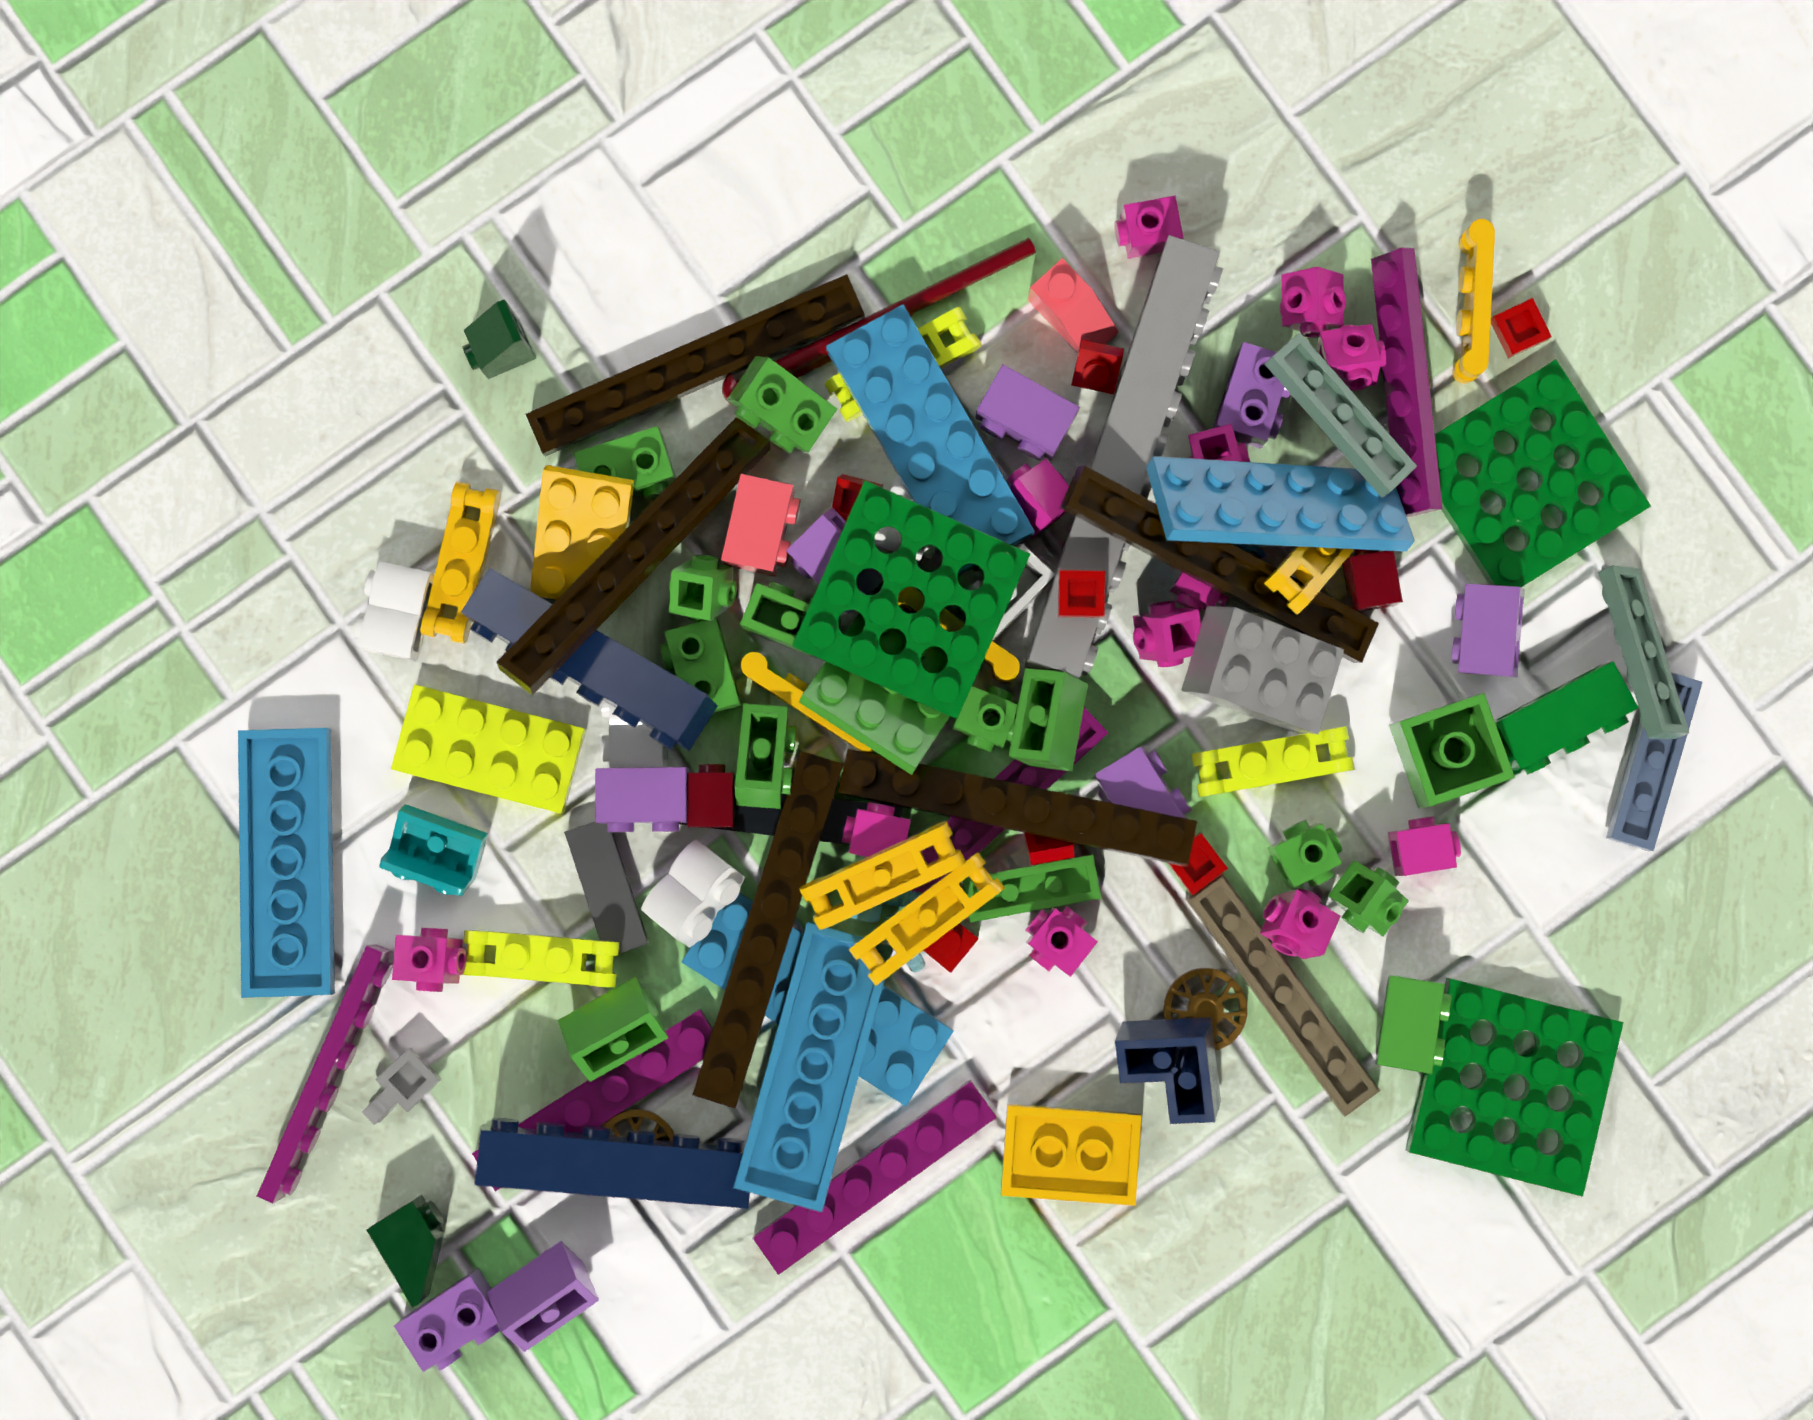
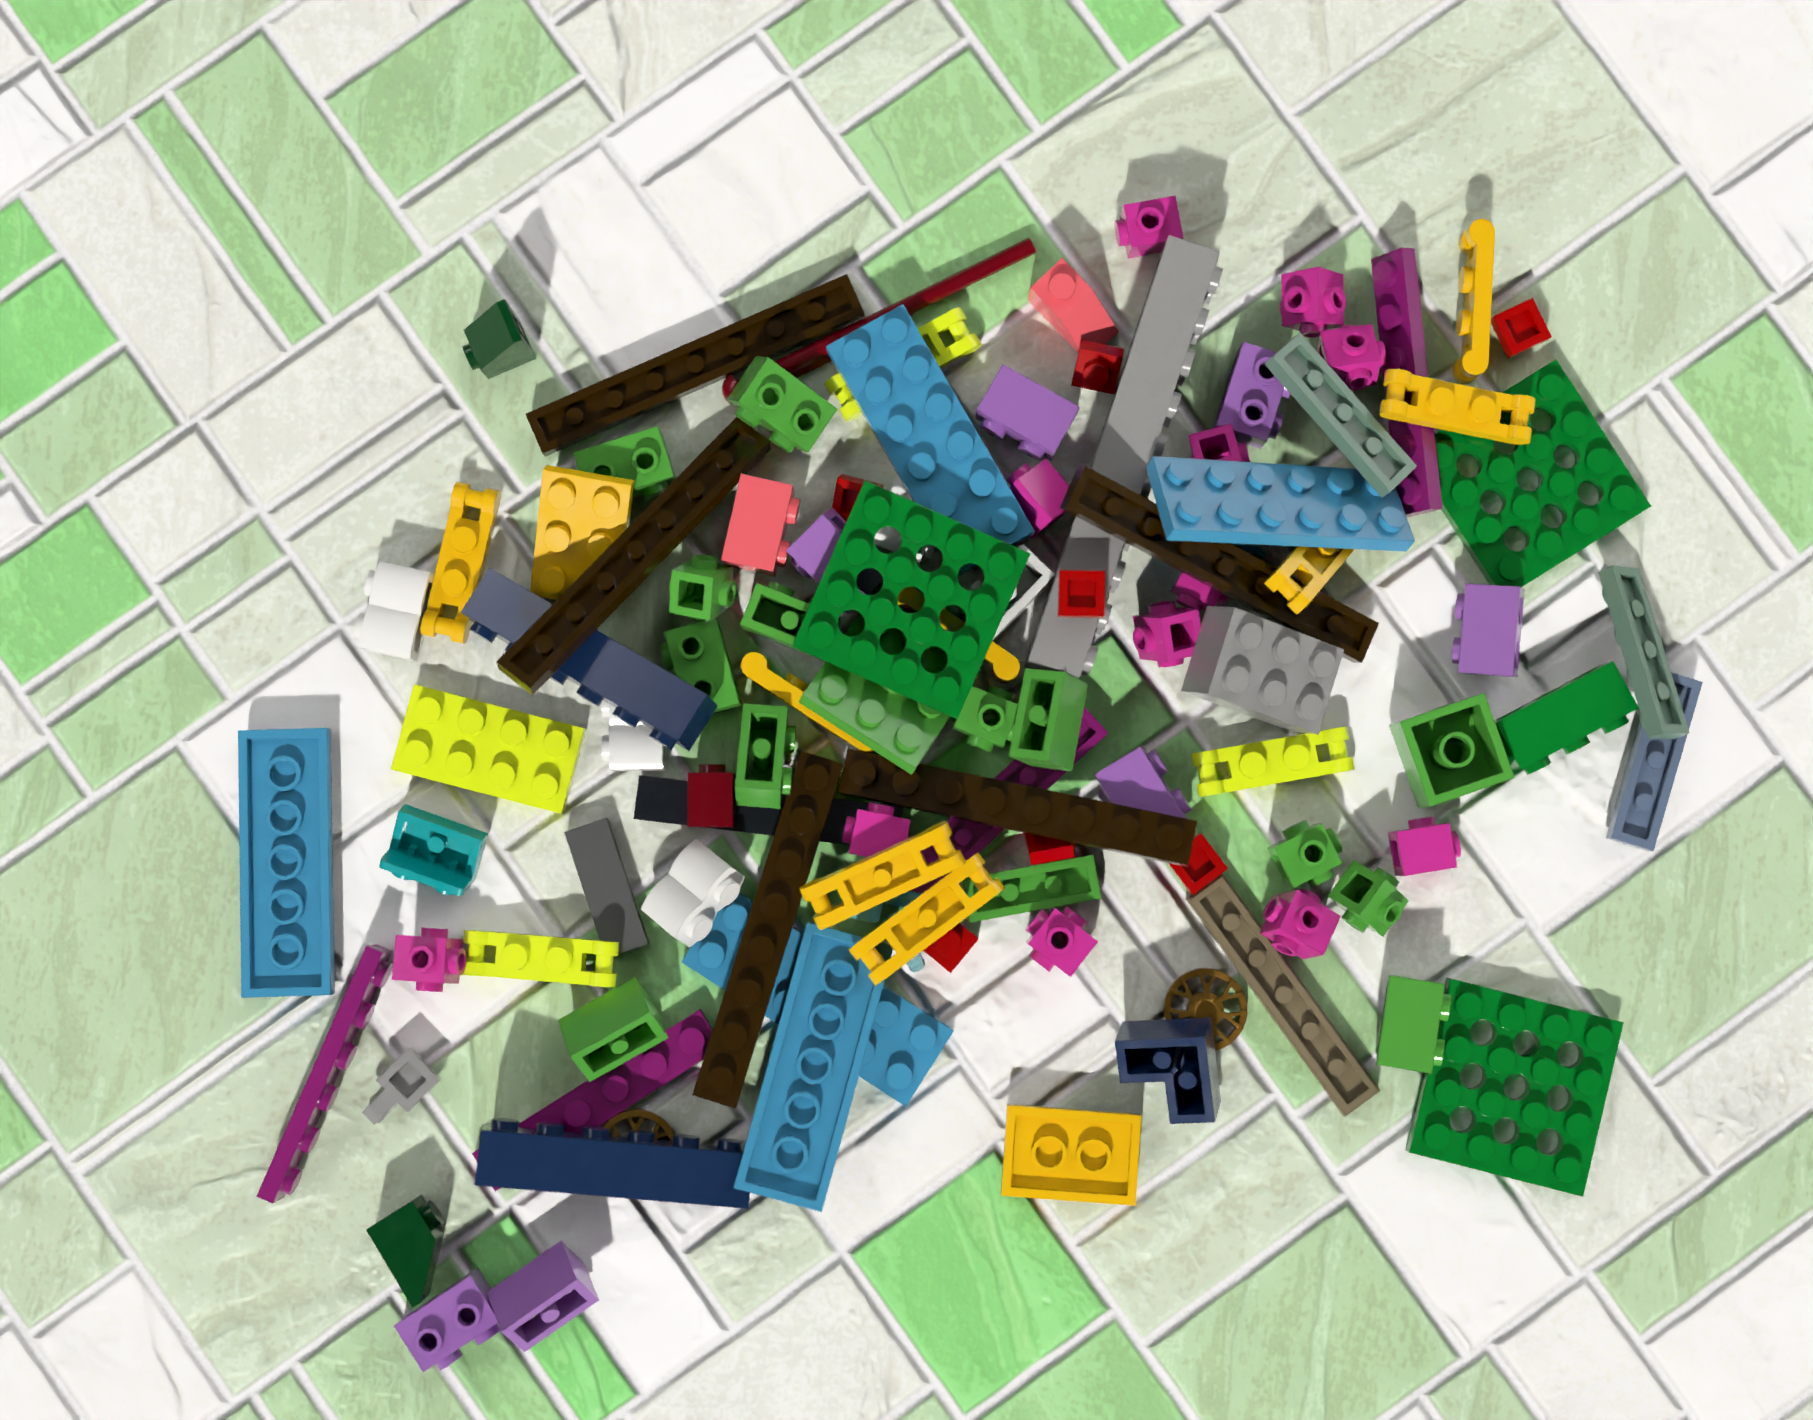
medium lavender brick [595,767,690,832] -> none
magenta plate [753,1079,997,1275] -> none
dark red brick [1342,549,1403,612] -> none
none -> yellow plate [1379,369,1536,445]

